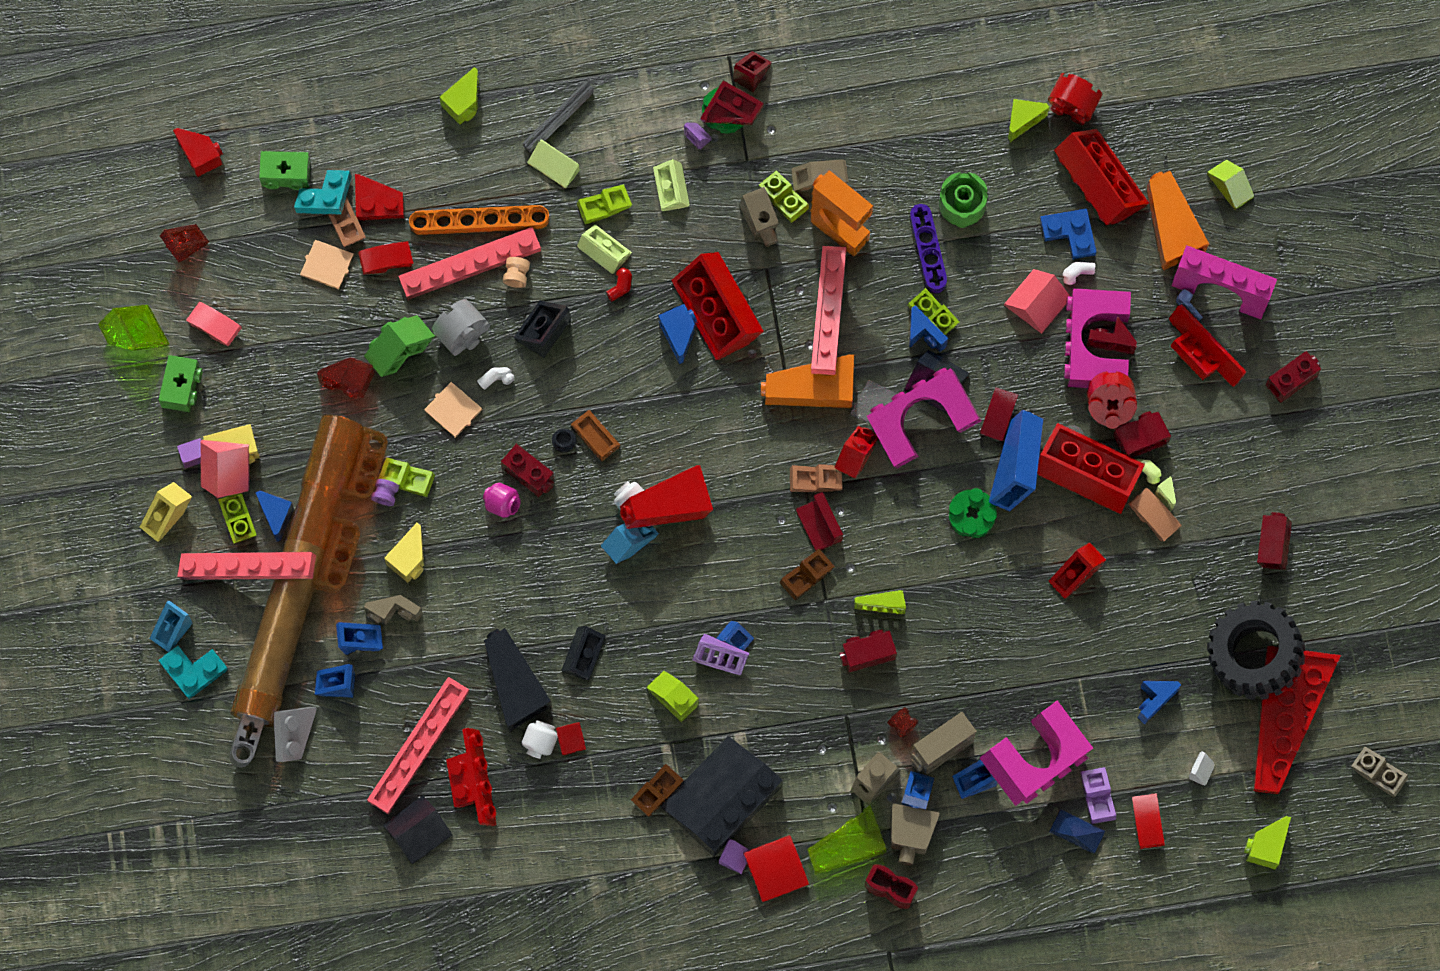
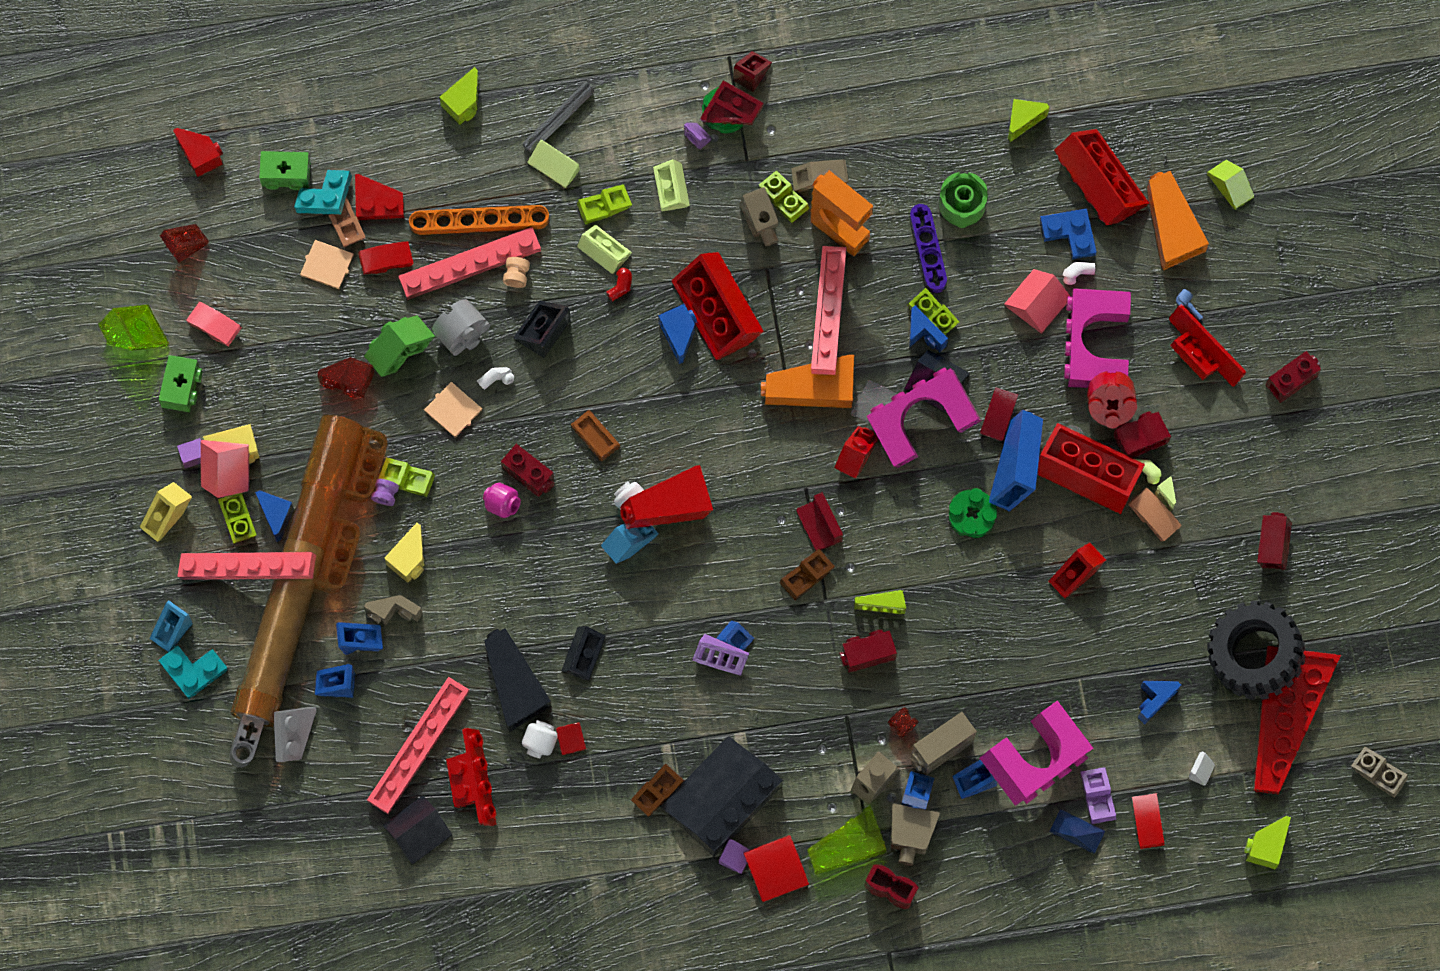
black plate [552,429,576,453] -> none
lime slope [646,671,699,722] -> none
nougat slope [790,464,842,492] -> none
red brick [1048,73,1103,125] -> none
dark red slope [1087,317,1137,355] -> none
dark pink arch [1172,245,1277,319] -> none

